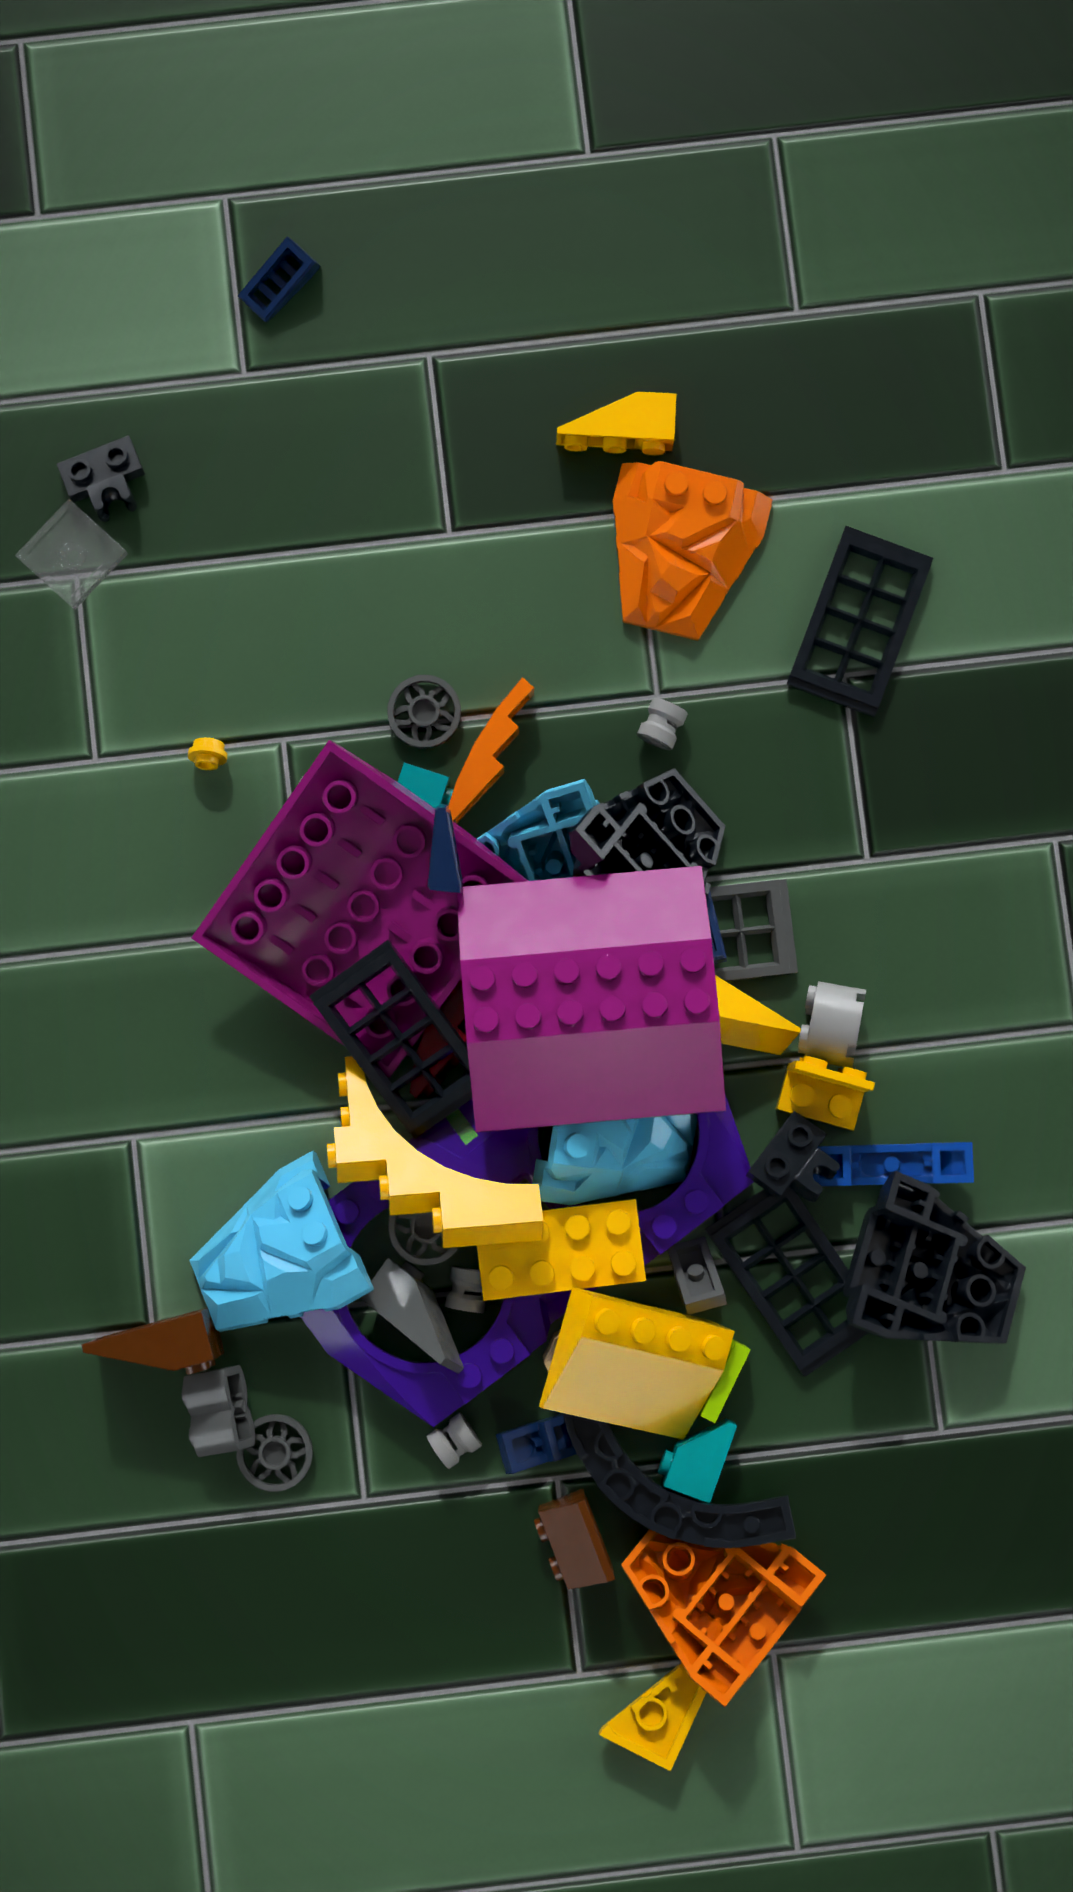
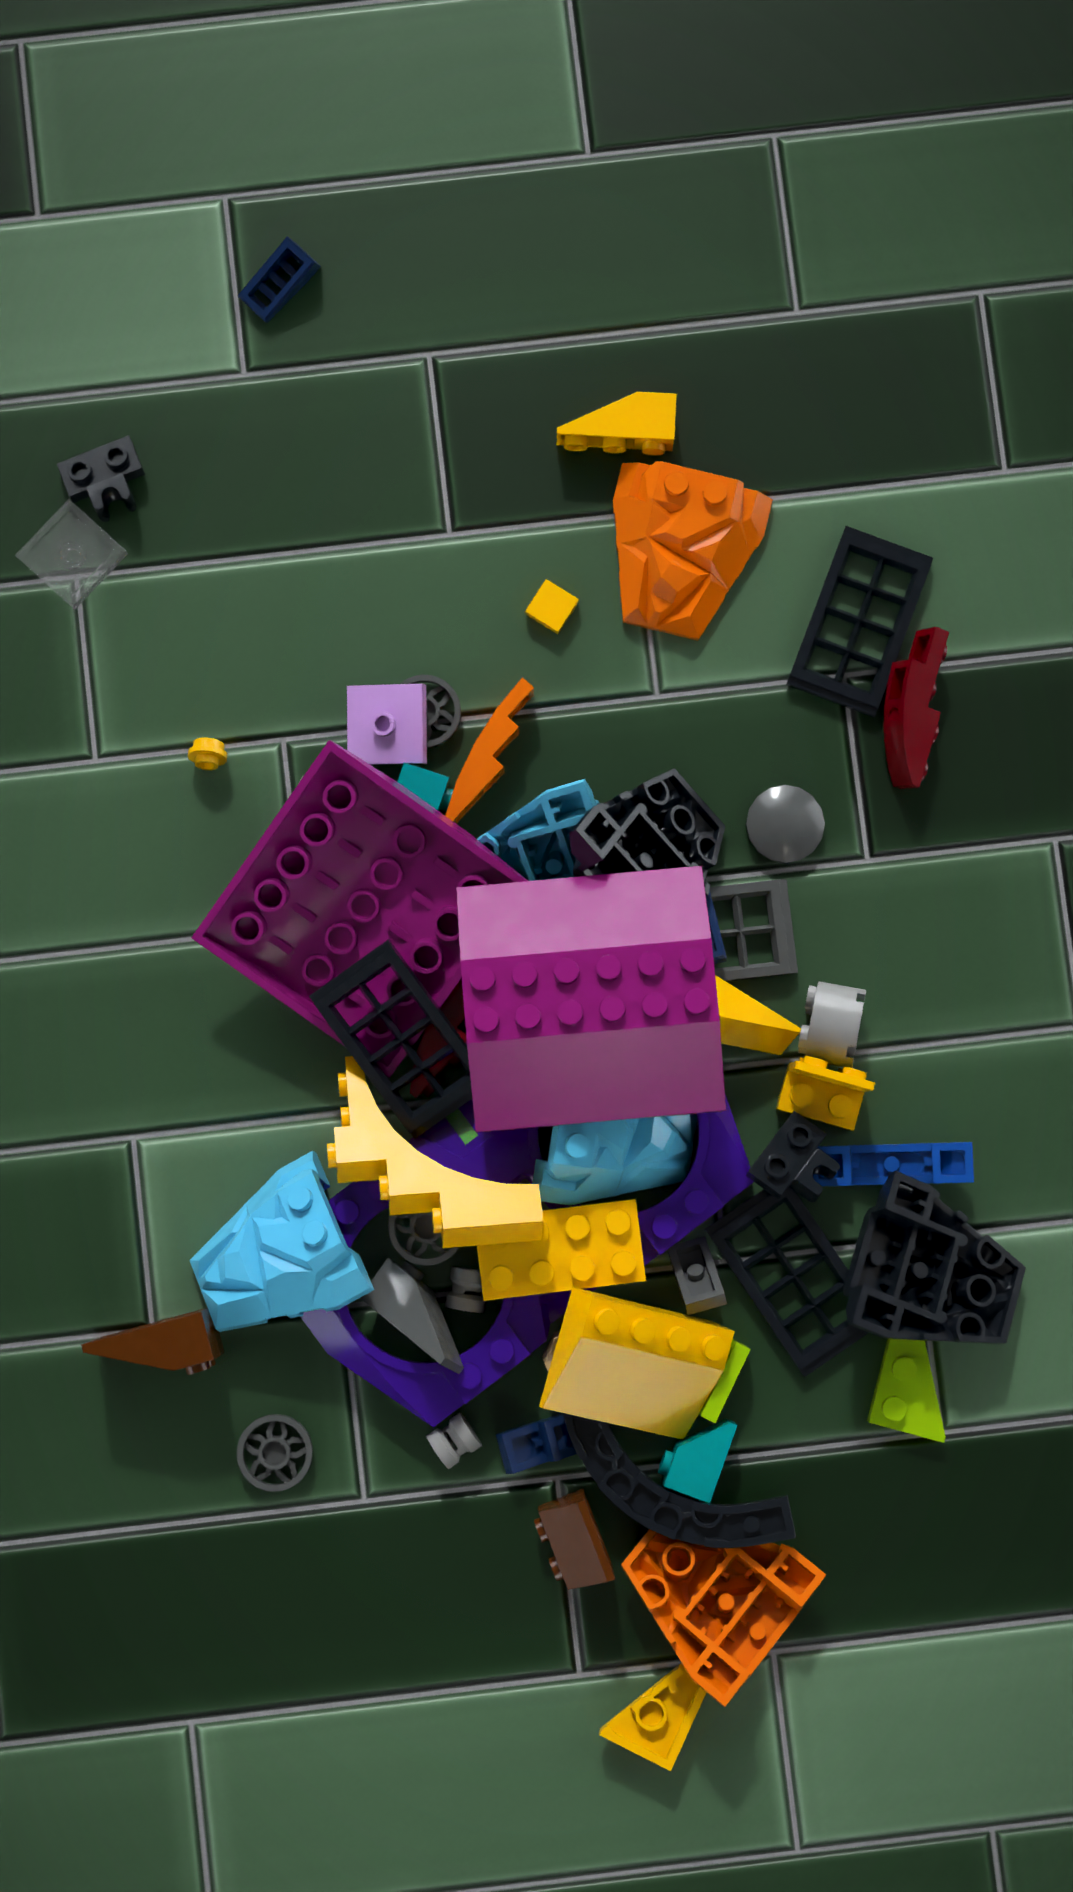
dark grey brick [181,1365,255,1457] -> none
dark blue slope [428,804,463,893] -> none
light grey wheel [637,698,688,750] -> none
none -> lavender plate [347,684,427,765]
none -> yellow tile [525,579,579,634]
none -> dark grey dish [745,785,825,864]
none -> lime wing [867,1339,946,1443]
none -> dark red slope [884,627,949,789]

